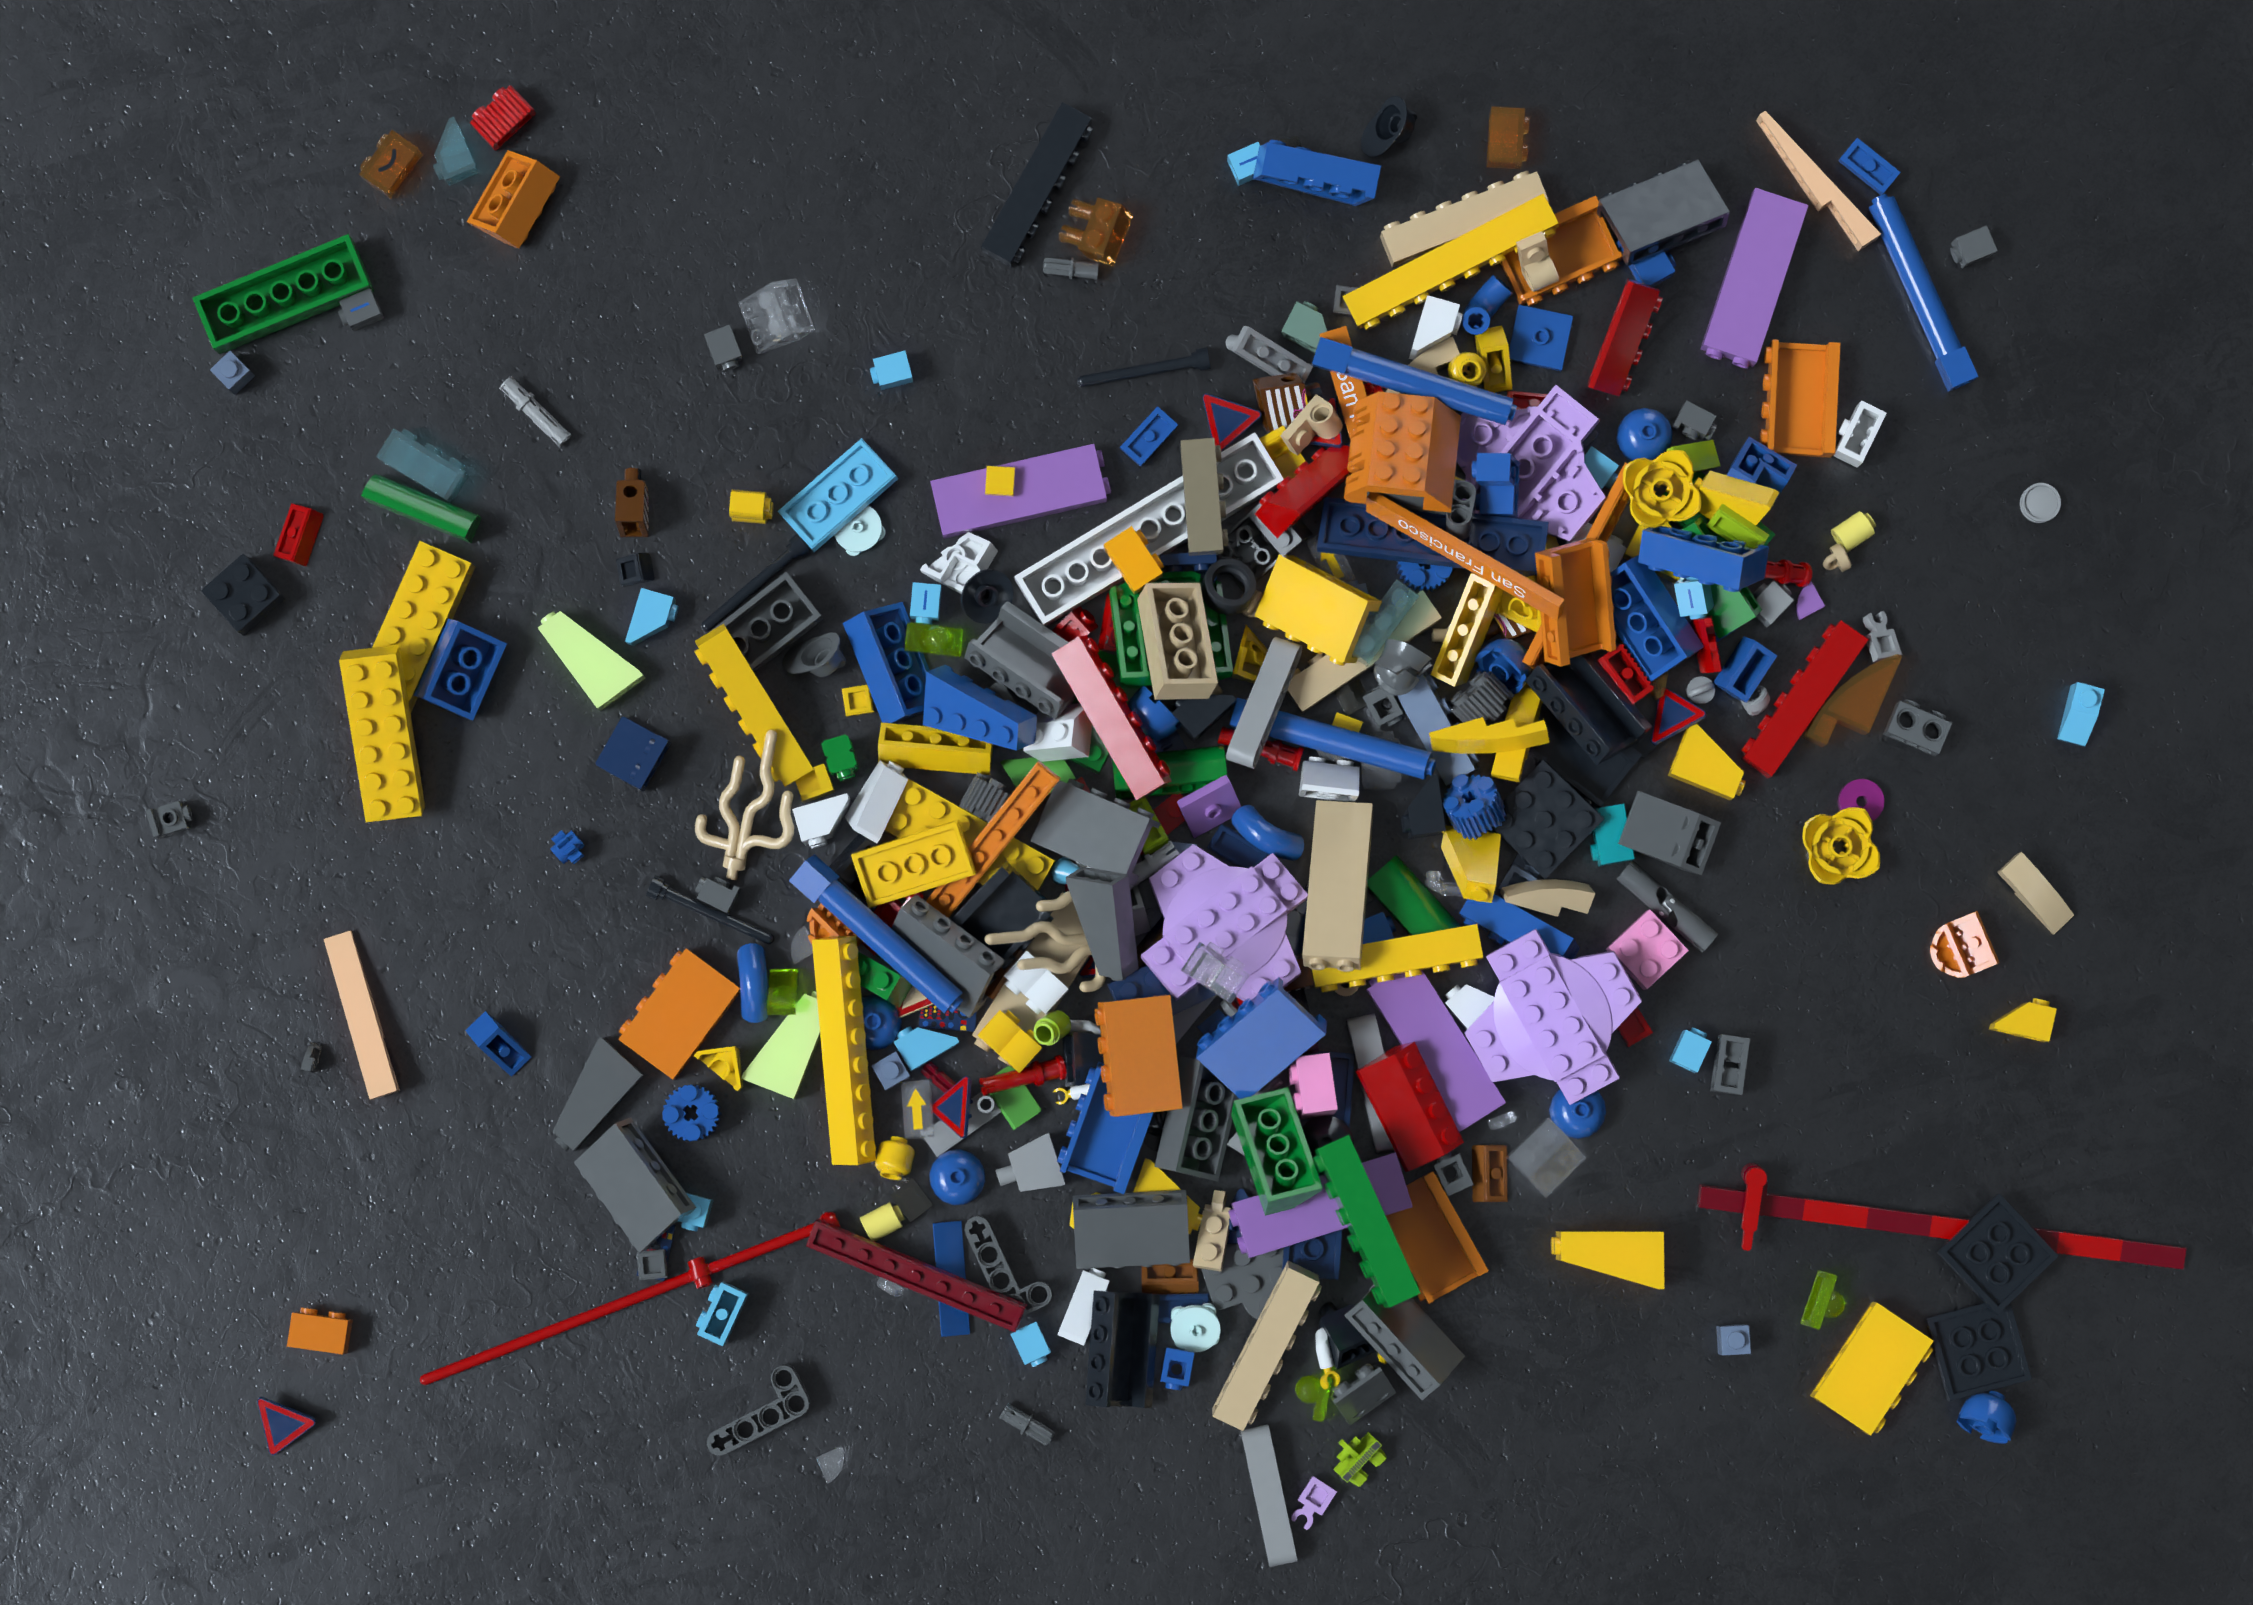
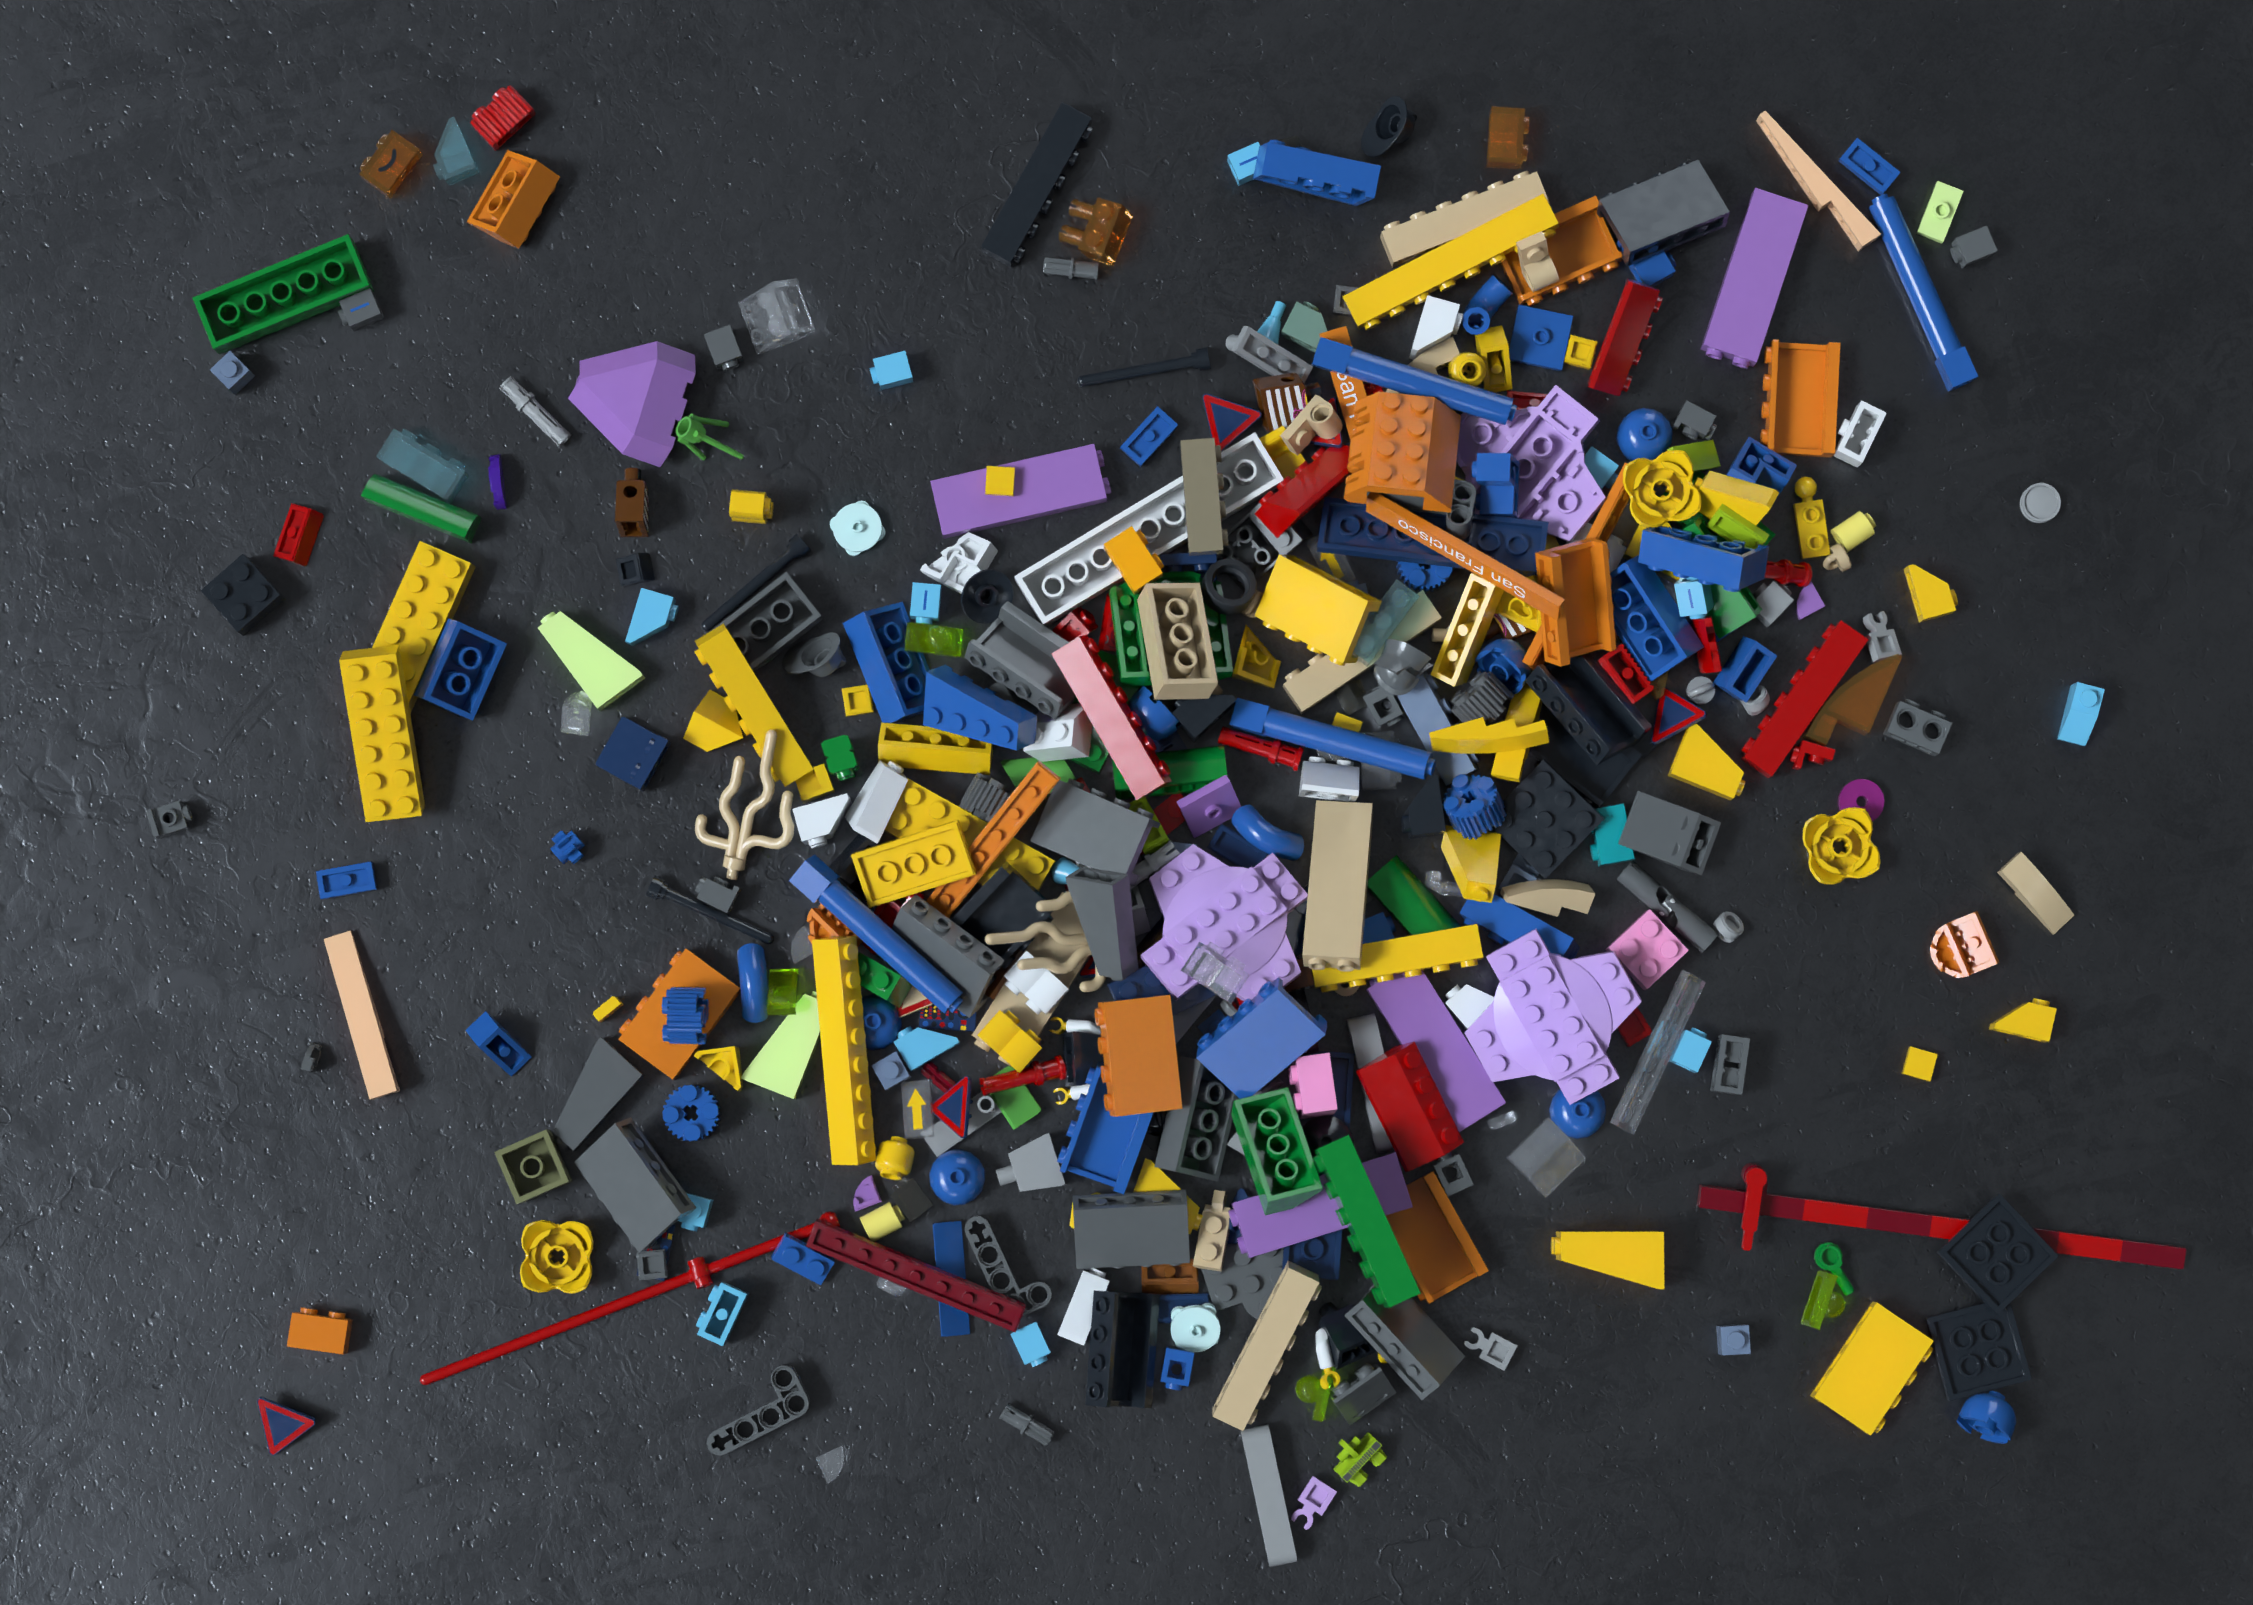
medium azure tile [778,438,898,552] -> none
lime brick [1033,1010,1071,1045] -> none
light grey beam [1226,637,1302,769] -> none
dark orange slope [1472,1145,1508,1202] -> none
none -> blue plate [316,862,378,900]
none -> dark purple tile [488,454,507,510]
none -> olive brick [494,1129,573,1204]
none -> yellow brick [520,1220,594,1294]
none -> clear plate [561,691,592,736]
none -> medium lavender panel [568,341,696,467]
none -> yellow tile [593,996,624,1022]
none -> blue brick [662,987,709,1044]
none -> bright green plant [676,413,744,460]
none -> yellow slope [683,690,743,752]
none -> blue plate [771,1232,835,1285]
none -> medium lavender tile [853,1175,882,1212]
none -> medium azure cone [1257,301,1286,344]
none -> light grey plate [1463,1327,1517,1371]
none -> yellow tile [1564,335,1597,370]
none -> clear plate [1610,970,1706,1135]
none -> light grey tile [1713,912,1744,943]
none -> red bracket [1789,740,1835,770]
none -> yellow plate [1793,477,1830,559]
none -> green plate [1814,1242,1855,1296]
none -> yellow tile [1902,1046,1938,1082]
none -> yellow slope [1904,564,1958,623]
none -> yellowish green plate [1916,181,1963,244]

